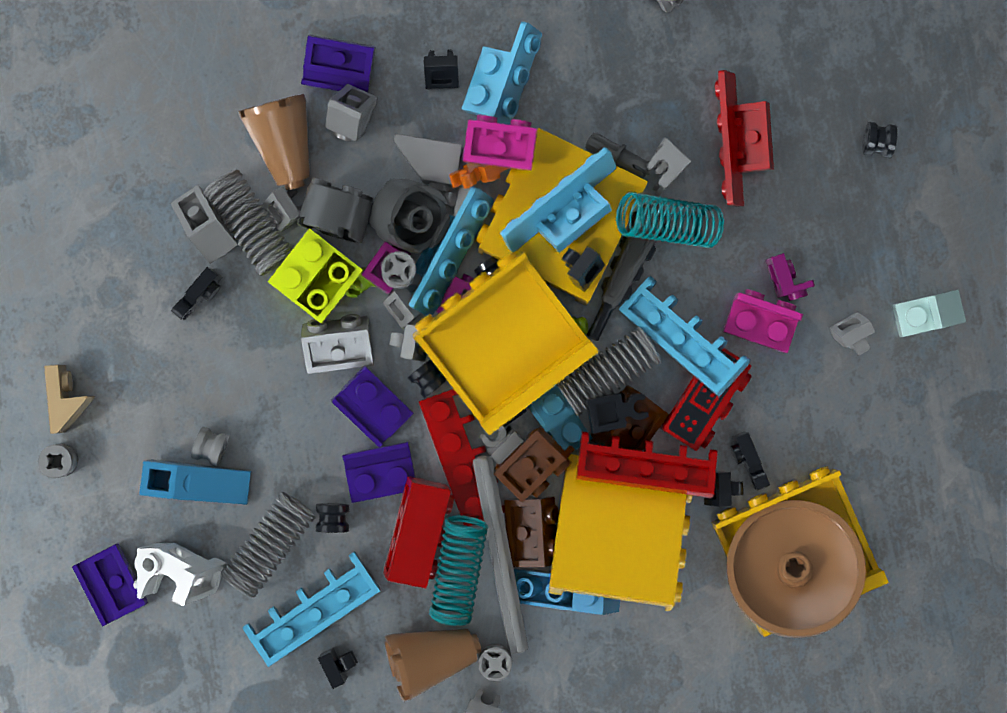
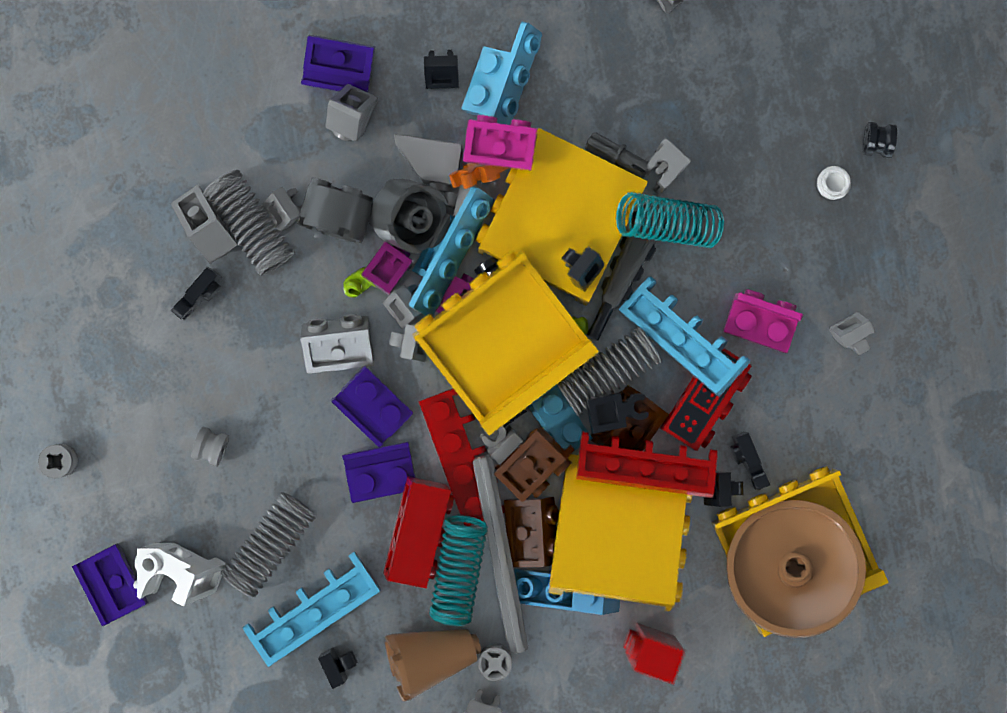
tan slope [44,365,95,434] -> none
dark azure slope [139,459,251,505] -> none
medium nougat cone [238,94,310,190] -> none
neon yellow slope [267,228,364,324] -> none
black wheel [316,503,349,533] -> none
light grey wheel [382,252,416,289] -> none
black wheel [408,359,447,399] -> none
medium azure bracket [501,147,616,253] -> none
red bracket [715,70,774,207] -> none
magenta bracket [765,253,815,301] -> none
light aqua slope [892,289,966,337] -> none
none -> red brick [623,623,685,685]
none -> white plate [817,166,851,200]

